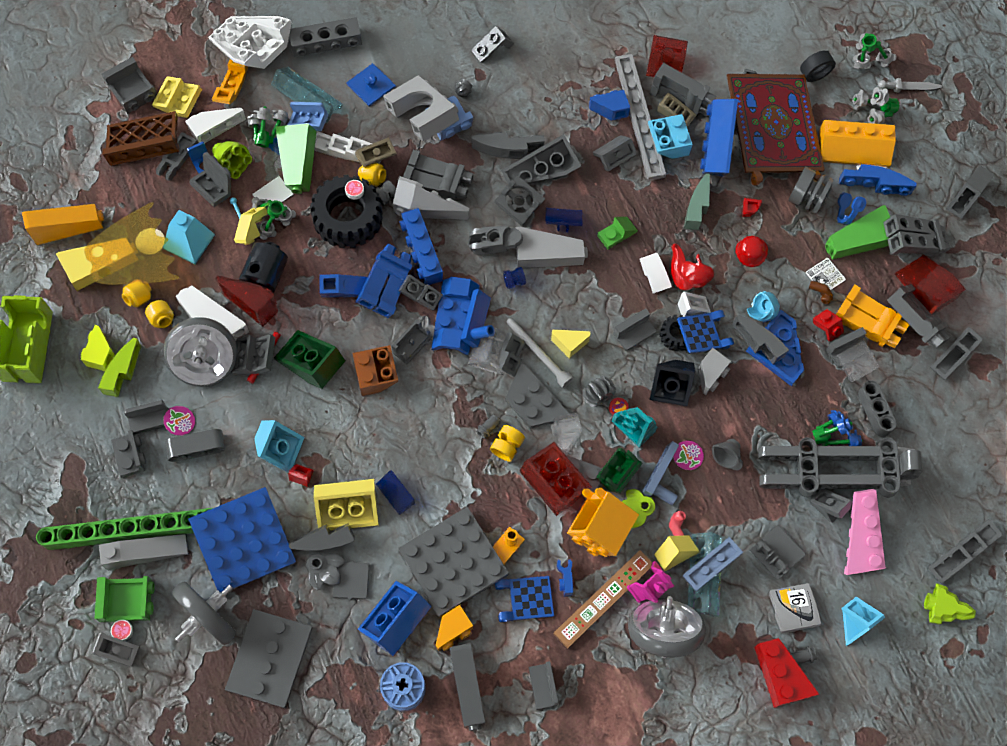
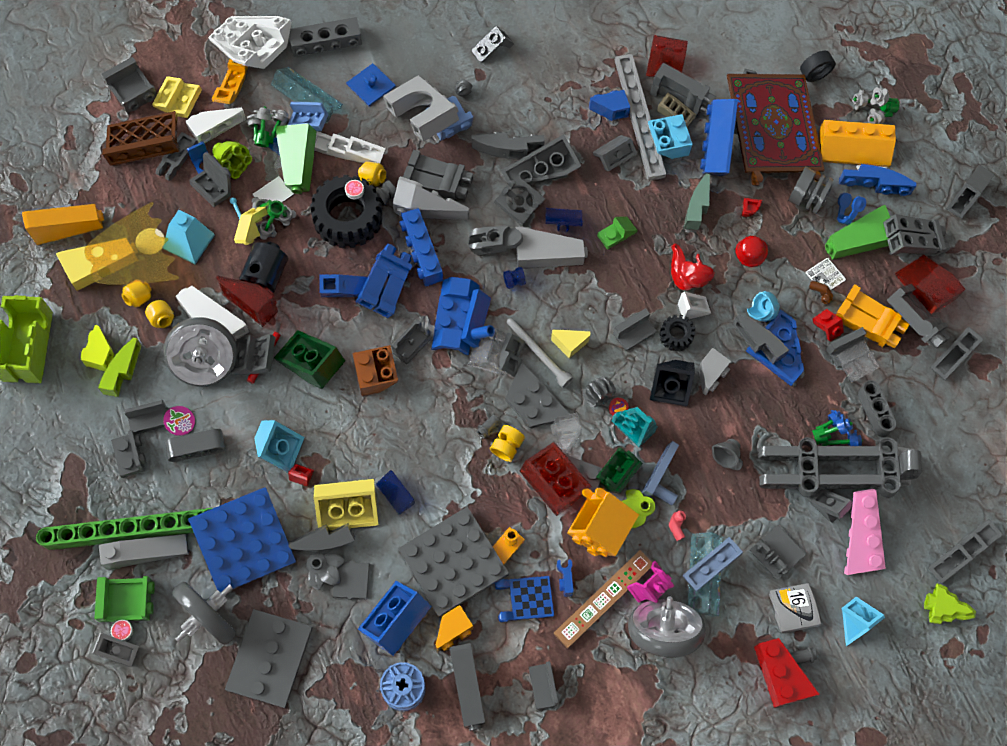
dark tan slope [355,138,397,167] -> none
dark grey slope [398,275,443,310] -> none
white slope [640,253,672,293] -> none
light yellow slope [654,535,700,572] -> none
sticker [673,441,704,470] -> none
blue flag [677,310,734,354] -> none
plant [853,33,897,70] -> none
light grey sword [878,78,942,93] -> none

